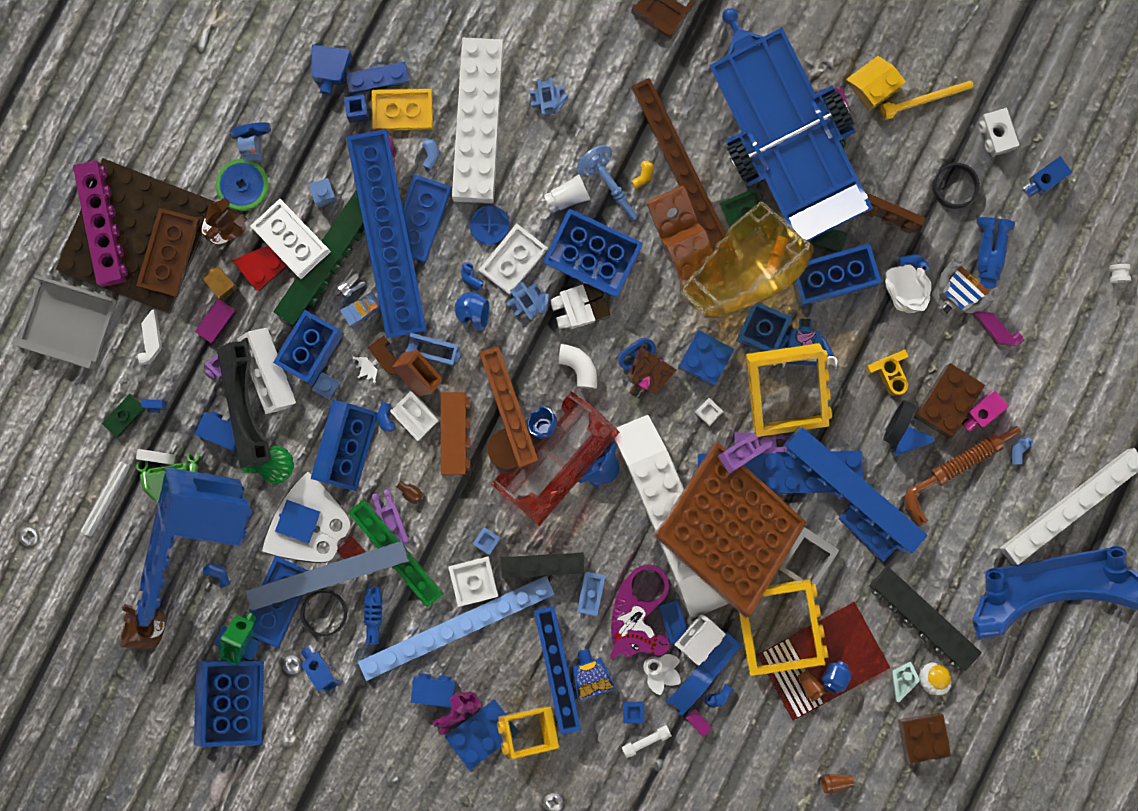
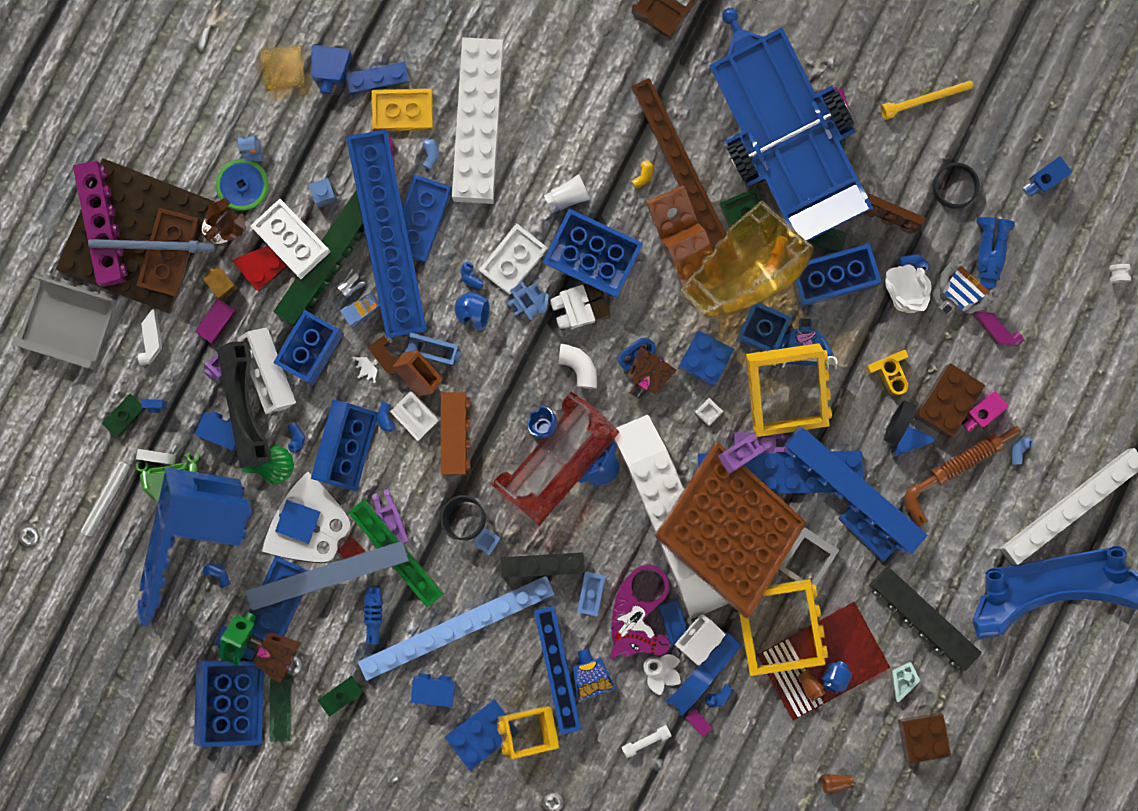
reddish brown piece [119,604,166,649] -> none
blue tile [230,122,271,140] -> none
black tyre [300,591,347,637] -> none
blue torso [301,645,343,693] -> none
medium blue plate [312,372,340,400] -> none
blue brick [344,95,370,123] -> none
reddish brown cylinder [396,480,423,504] -> none
magenta piece [433,692,481,735] -> none
white plate [448,556,499,607] -> none
blue tile [470,205,510,246] -> none
dark orange plate [479,346,538,468] -> none
reddish brown tile [488,429,518,469] -> none
medium blue piece [529,77,568,115] -> none
medium blue dish [577,145,638,221] -> none
blue plate [623,702,644,723] -> none
yellow slope [846,56,906,111] -> none
hair [919,662,951,696] -> none
white brick [978,108,1020,157] -> none
none -> sand blue bar [88,239,215,253]
none -> reddish brown torso [247,633,301,683]
none -> clear yellow tile [260,45,306,91]
none -> clear green plate [269,678,292,742]
none -> blue arm [287,422,305,453]
none -> dark green plate [317,676,363,717]
none -> black tyre [440,495,486,540]

